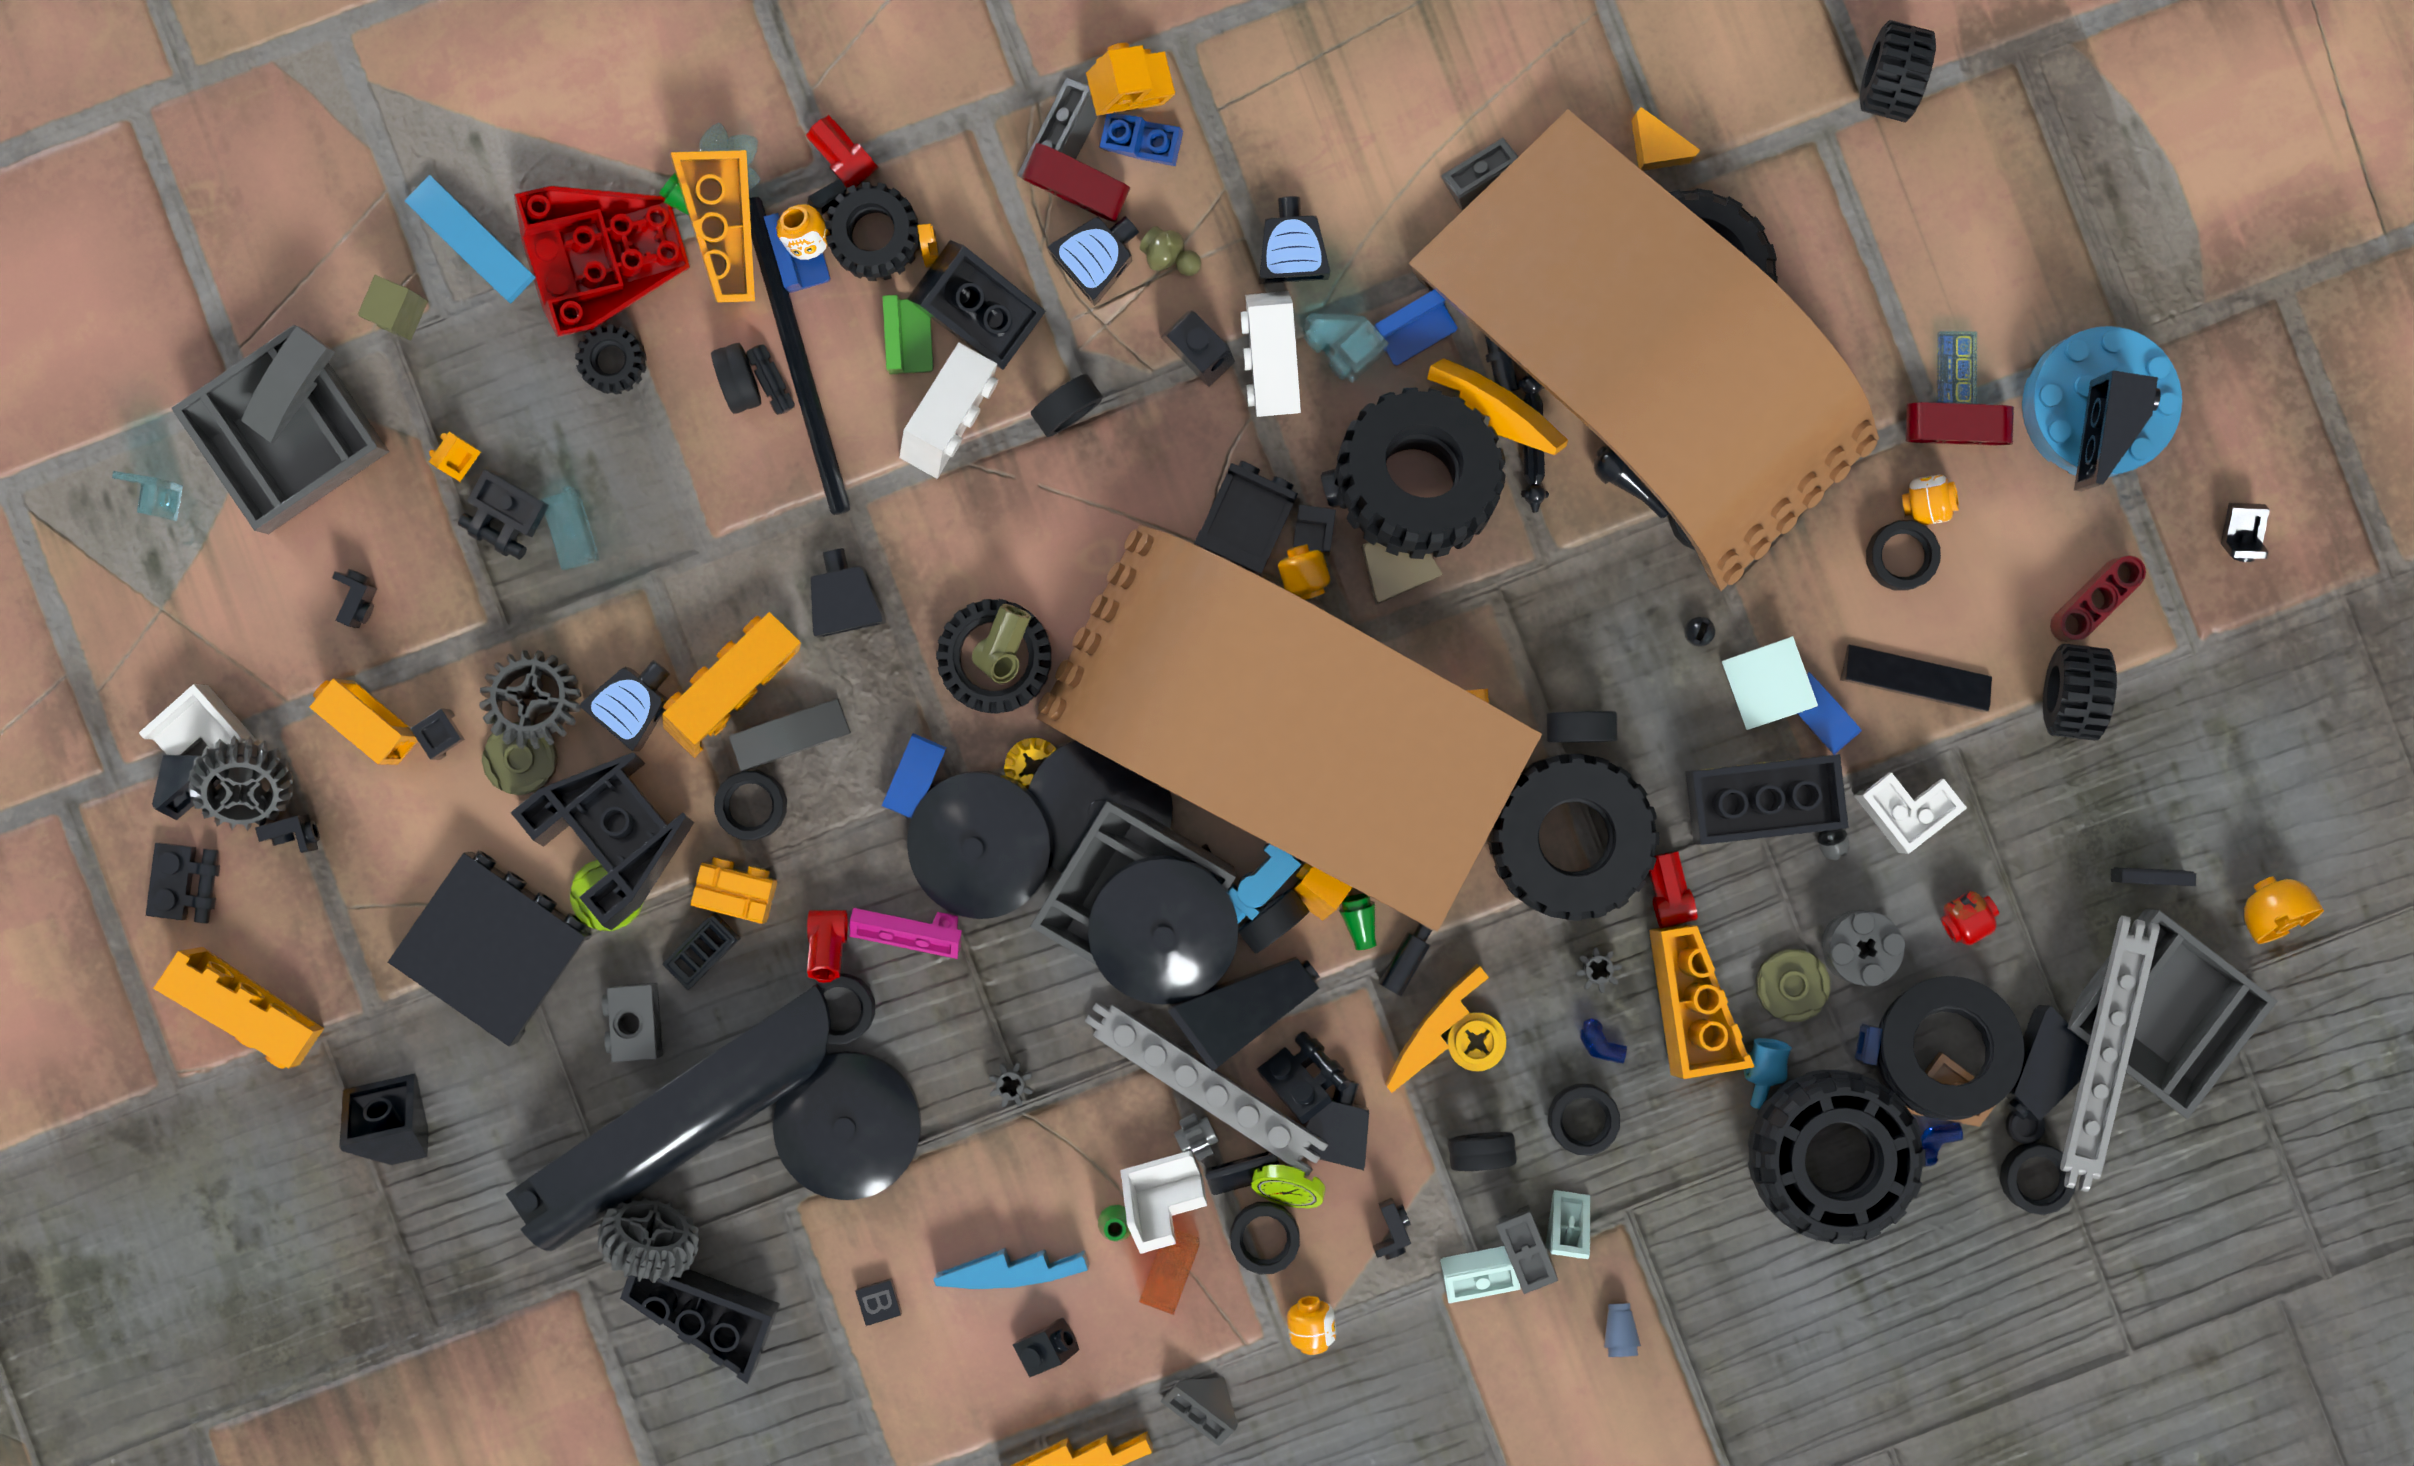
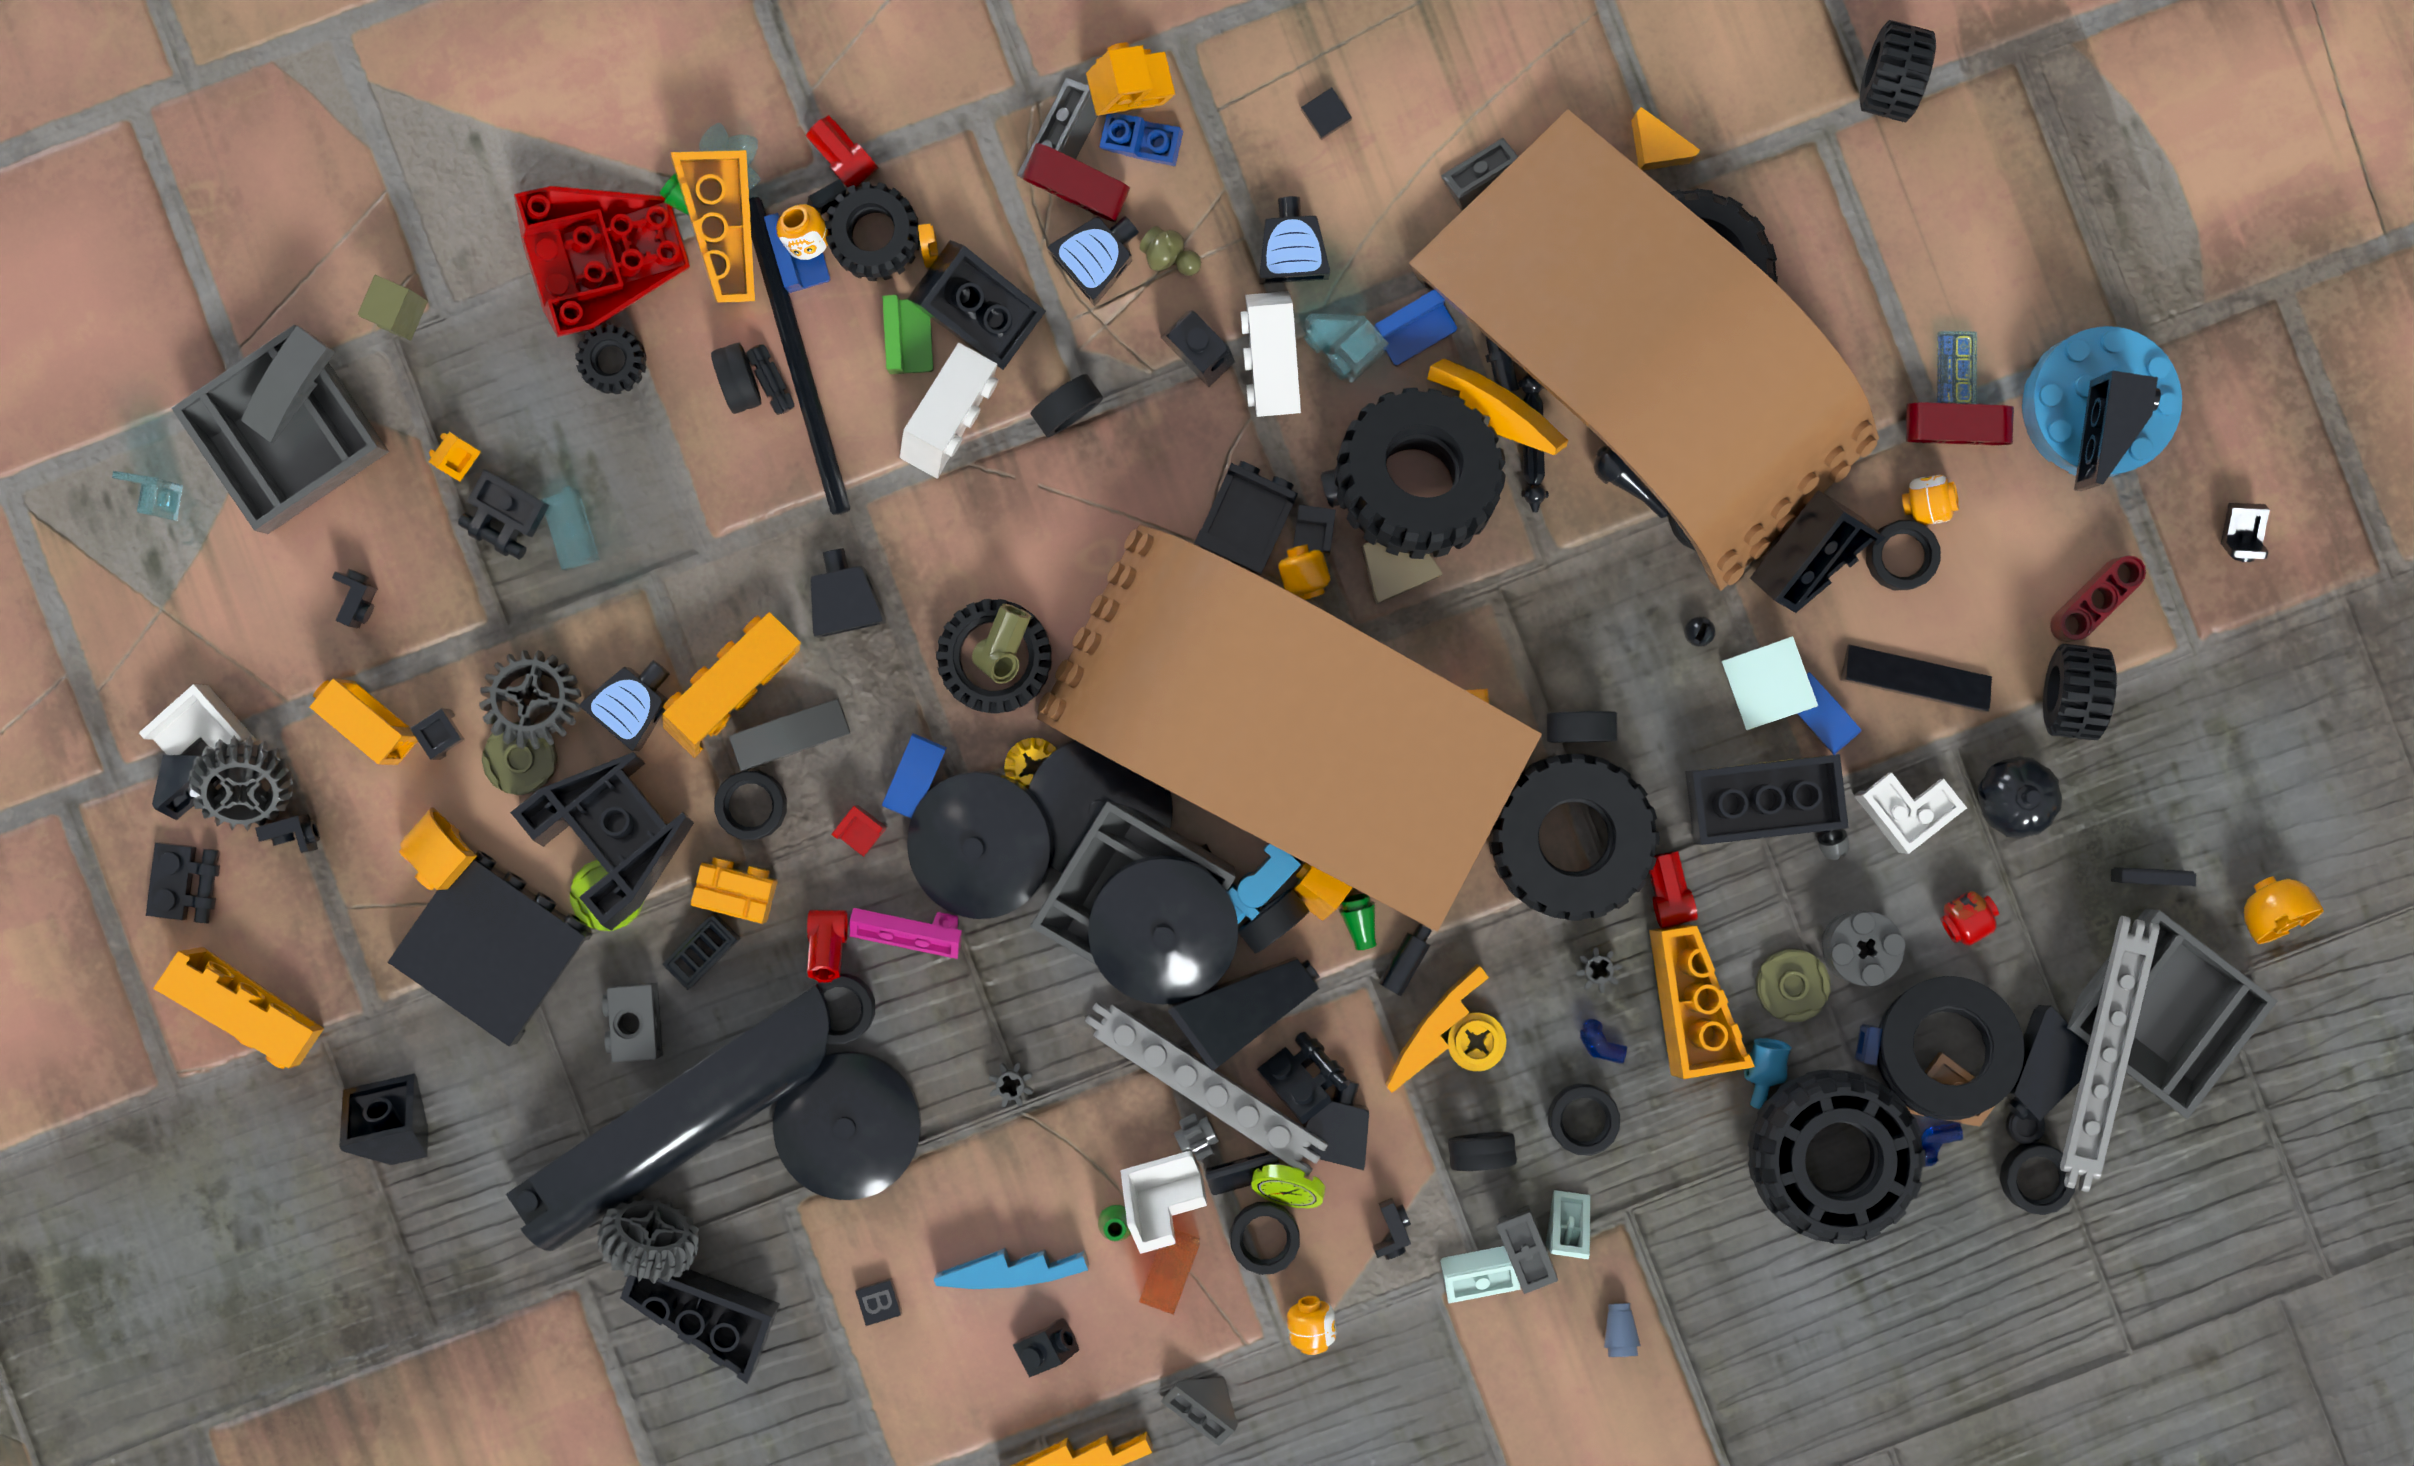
dark azure slope [405,175,536,304] -> none
none -> light orange brick [399,807,477,890]
none -> red panel [831,805,887,857]
none -> black tile [1301,87,1352,140]
none -> black wedge [1750,490,1886,613]
none -> black piece [1977,756,2062,839]

